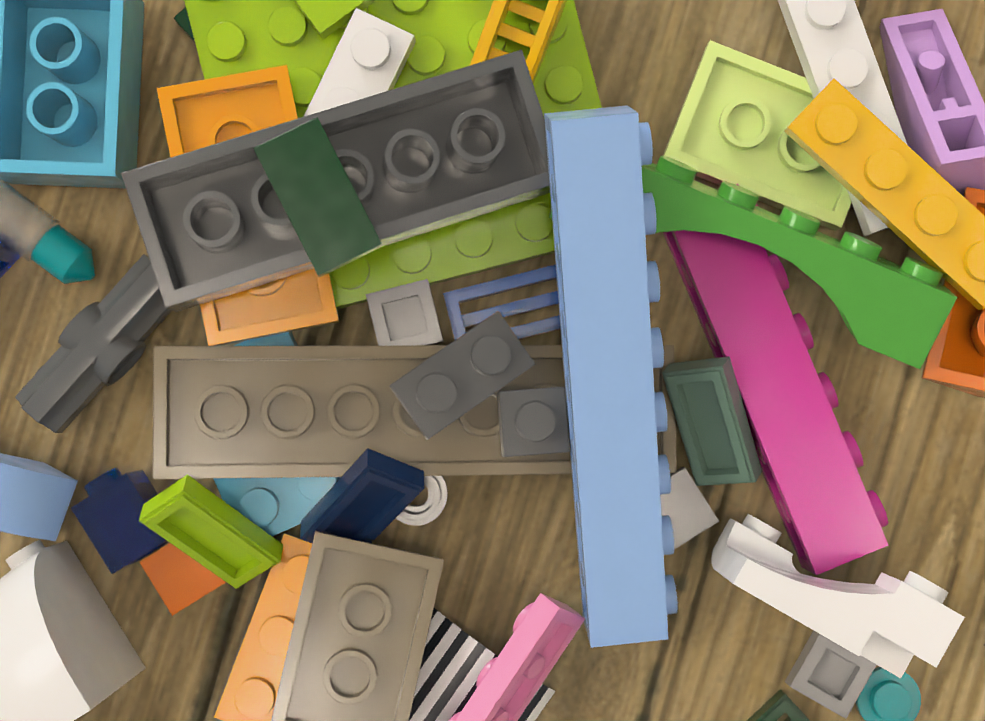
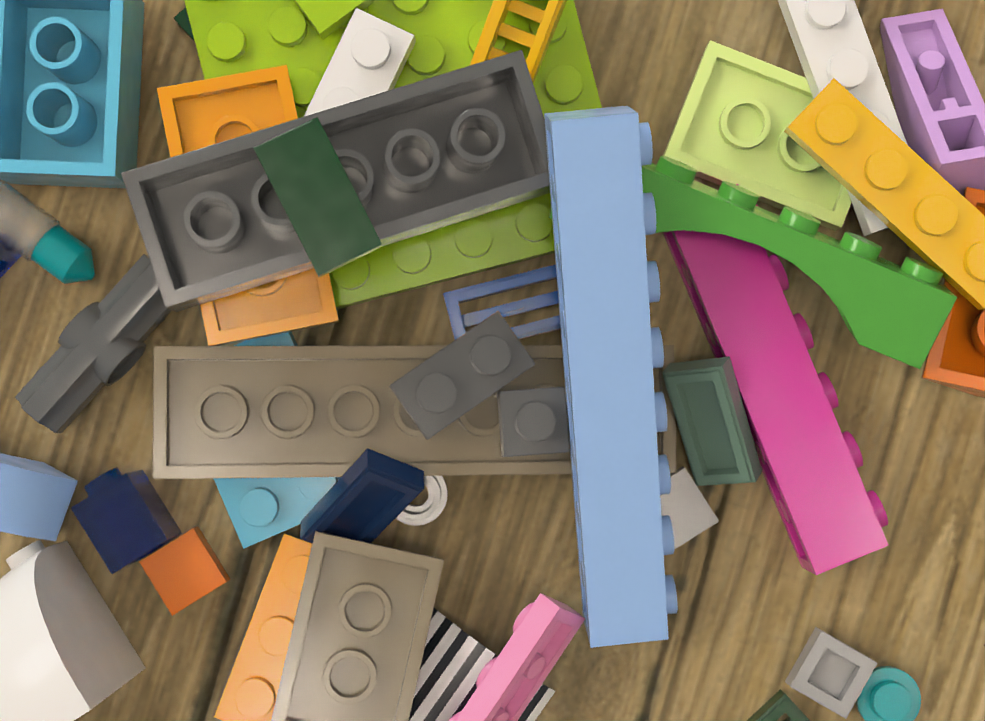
lime tile [139,474,283,589] -> none
light grey plate [366,279,444,346] -> none
white slope [711,514,965,678] -> none

